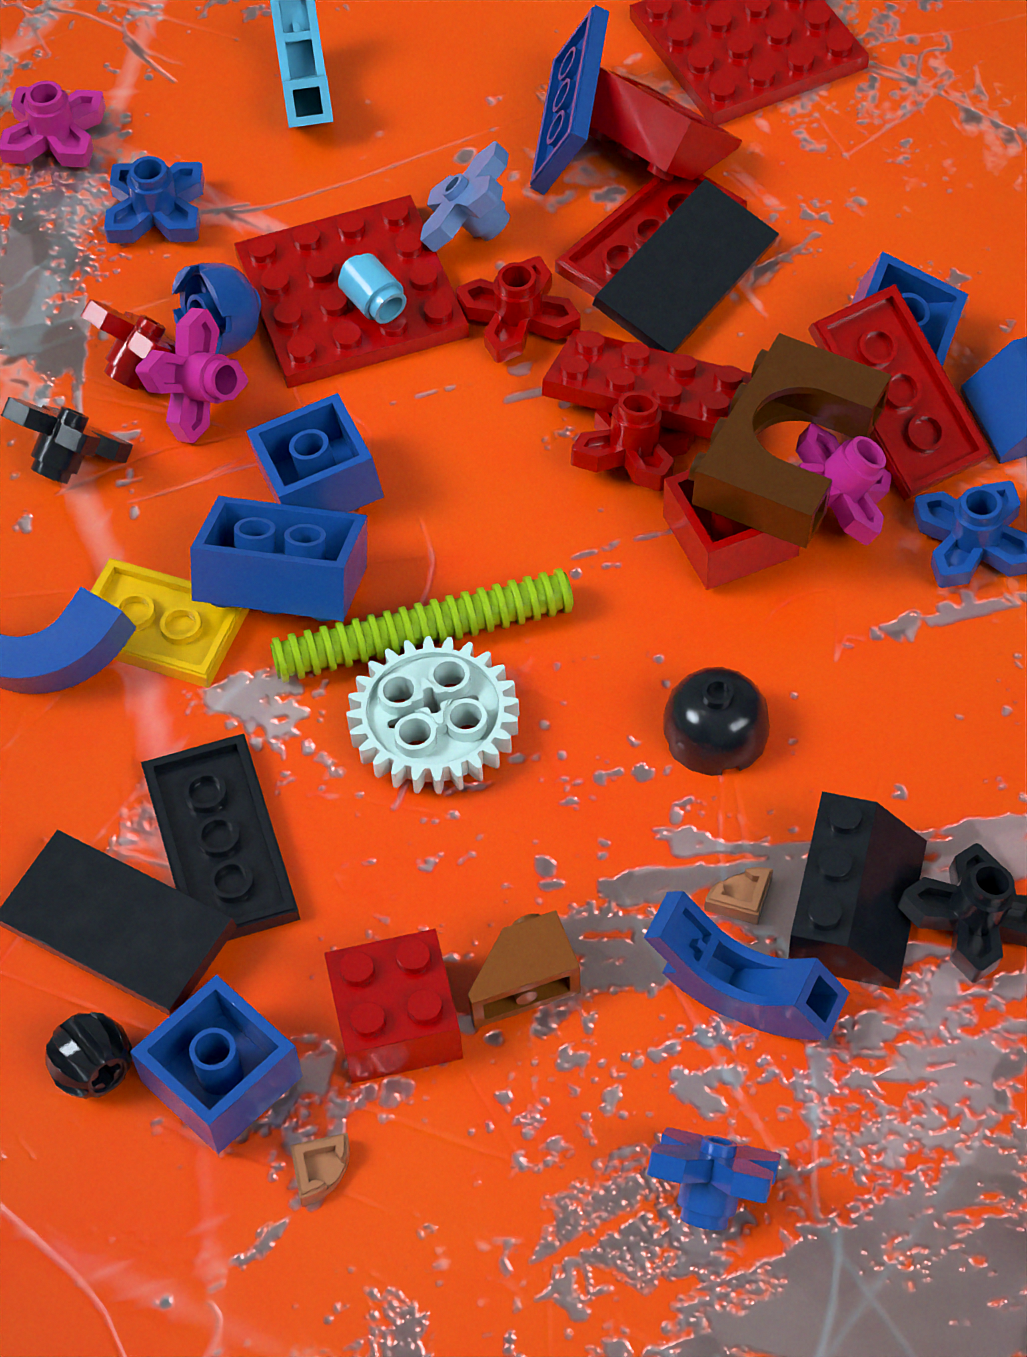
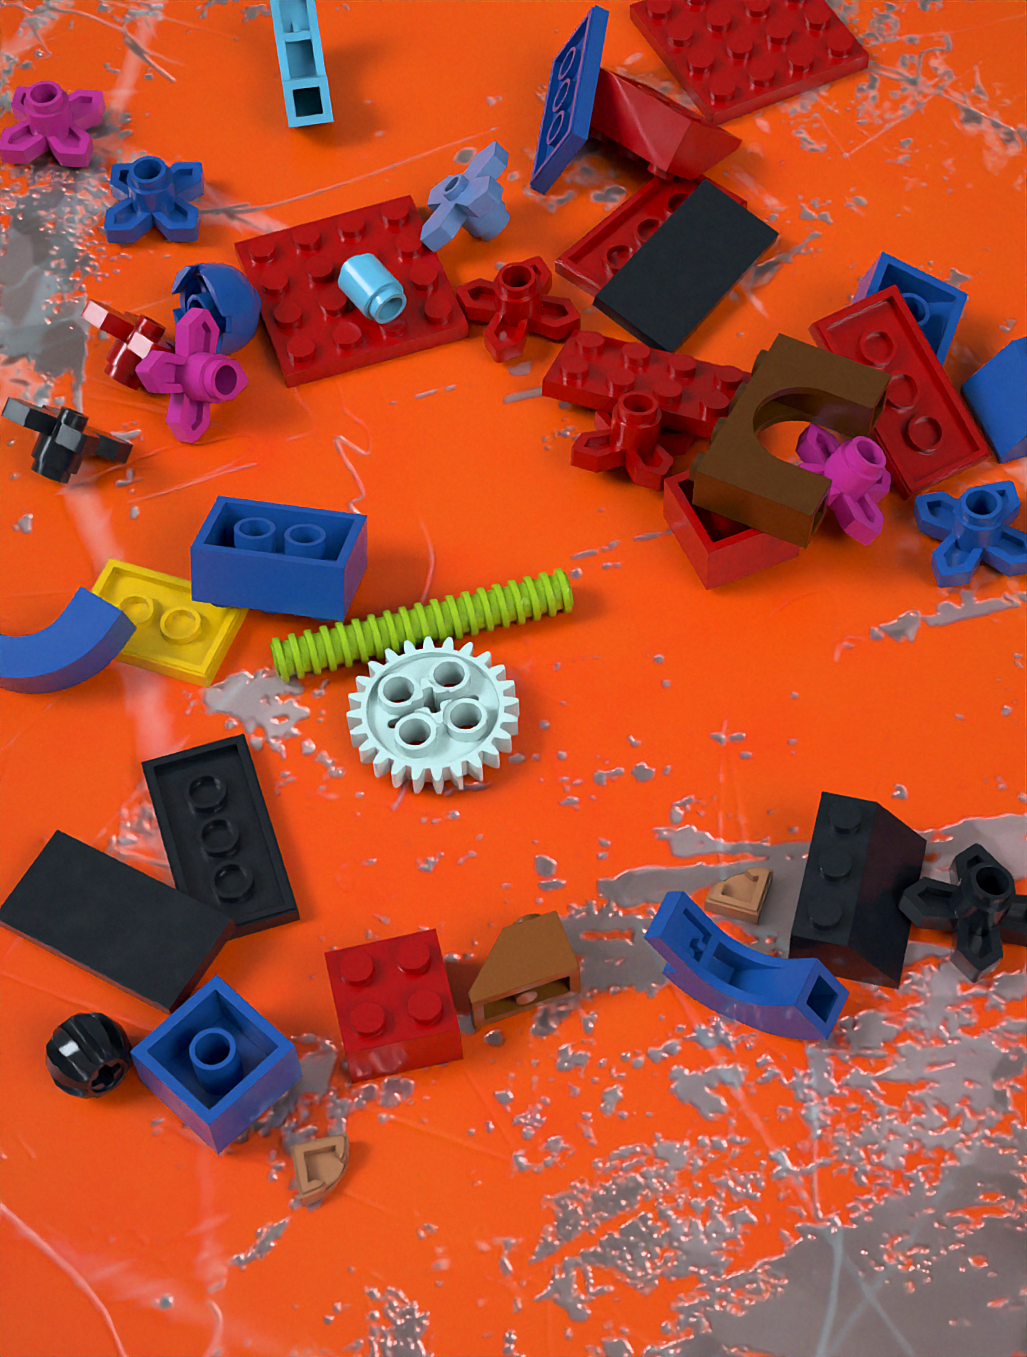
blue brick [246,393,384,513] -> none
blue plant [647,1127,781,1230] -> none
black cylinder [663,667,770,776] -> none

